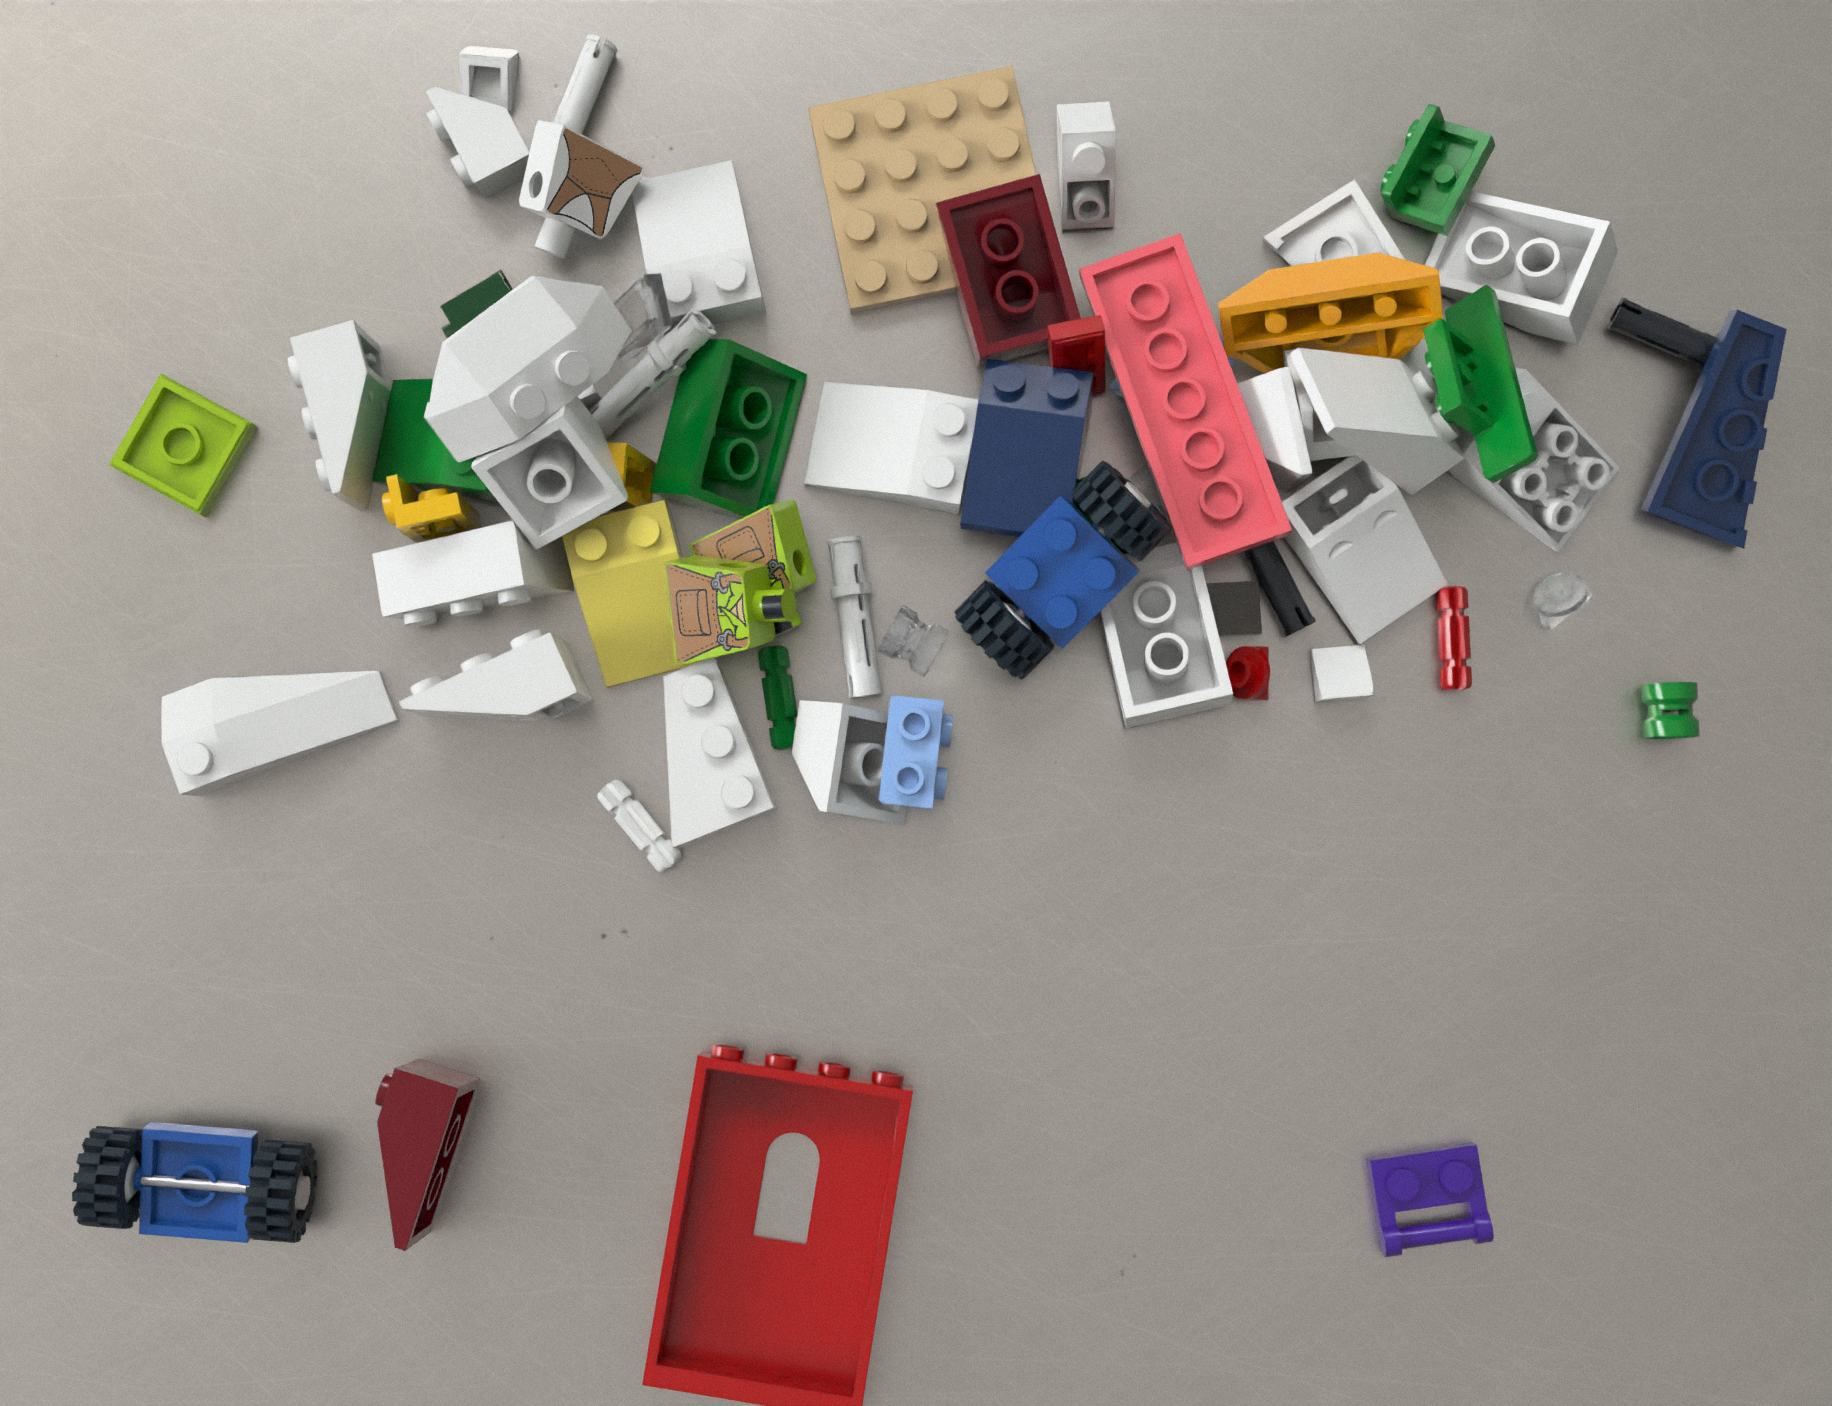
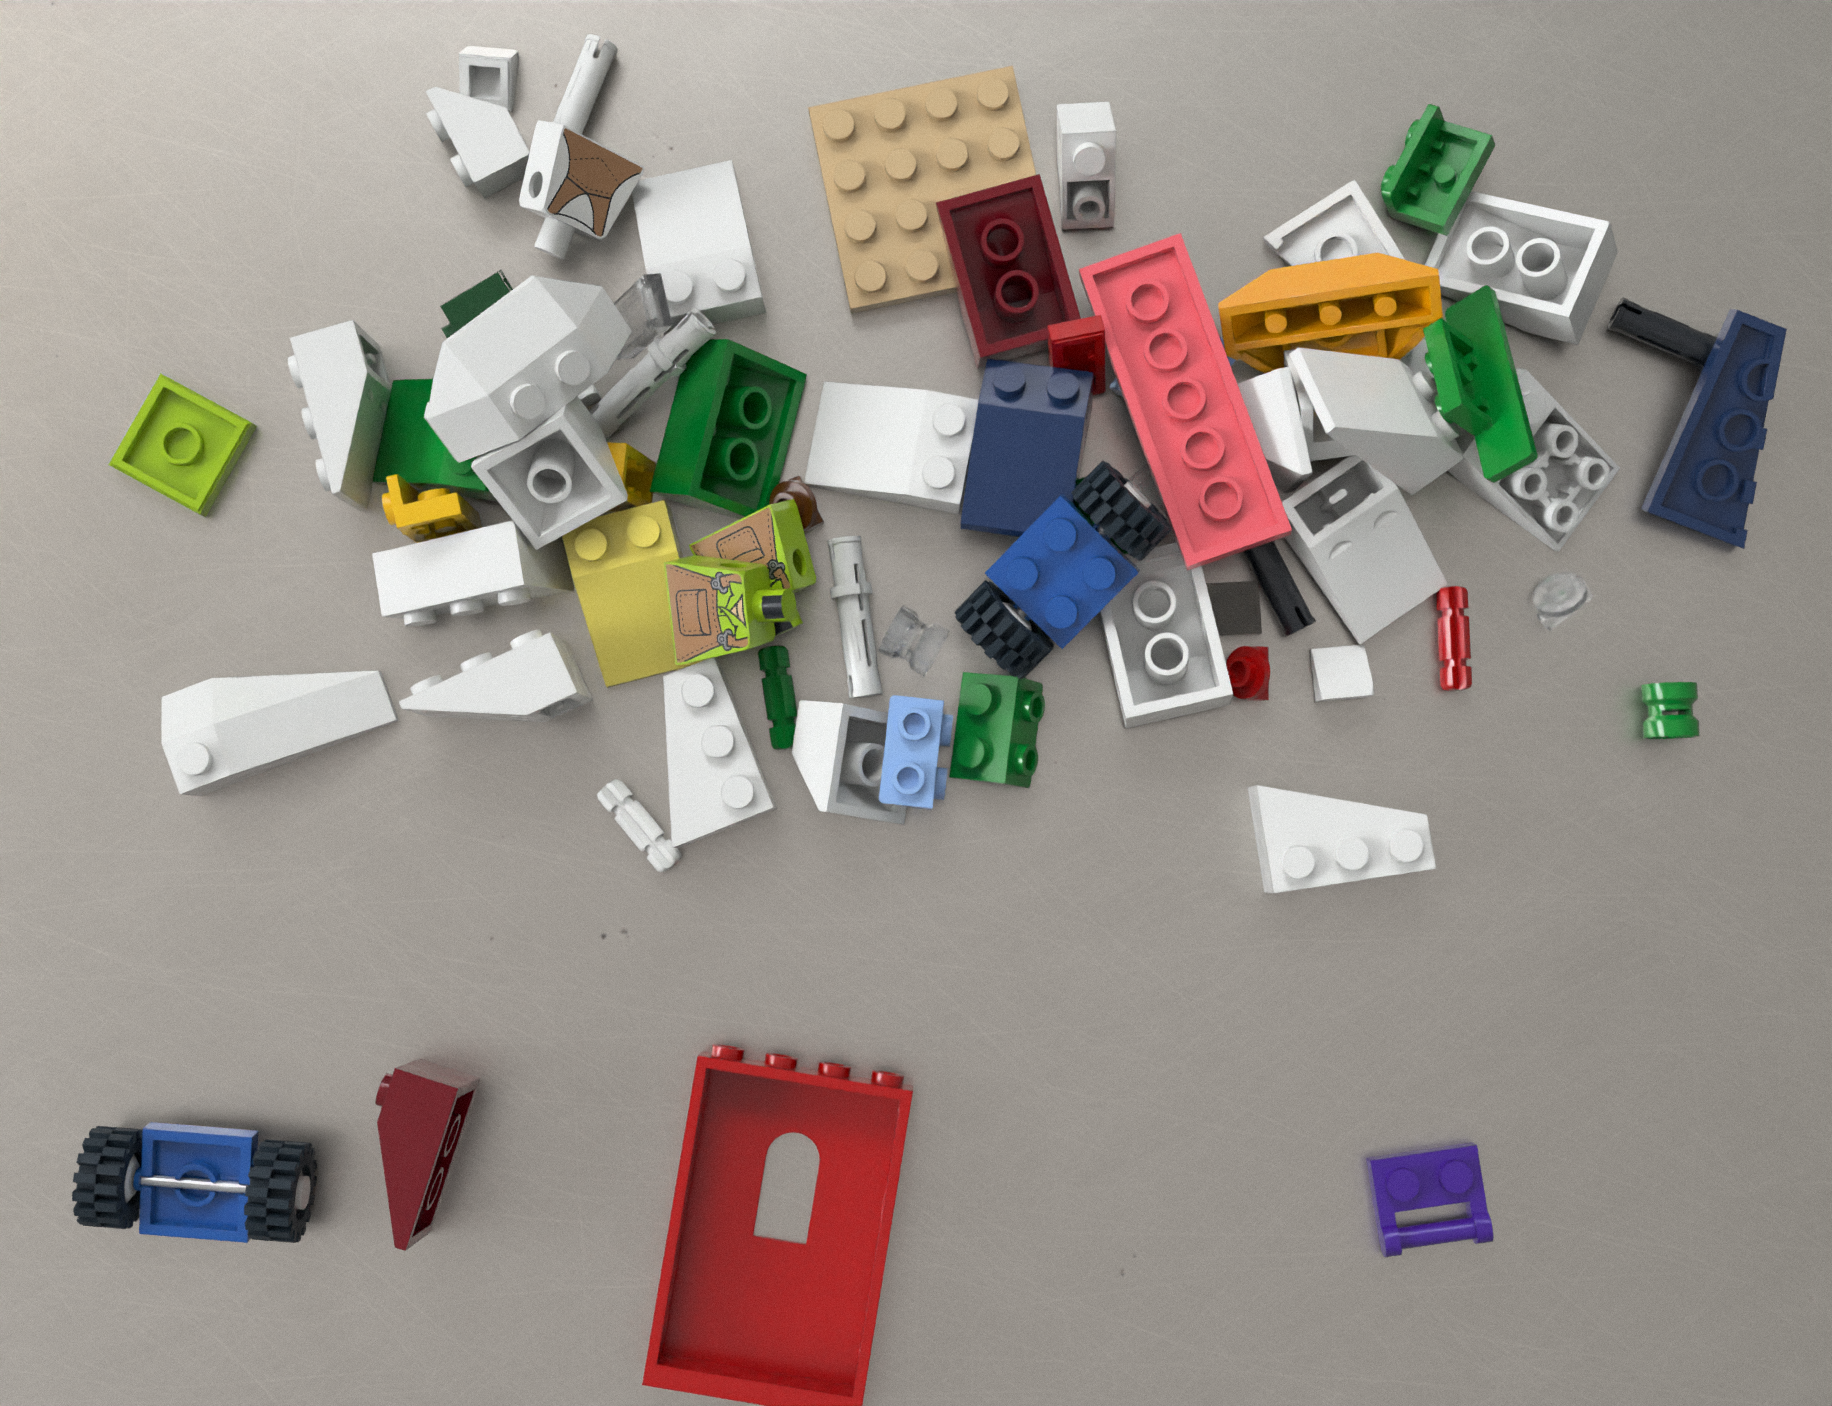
none -> reddish brown plate [769,476,824,532]
none -> green bracket [949,672,1045,788]
none -> white wedge [1247,785,1436,893]

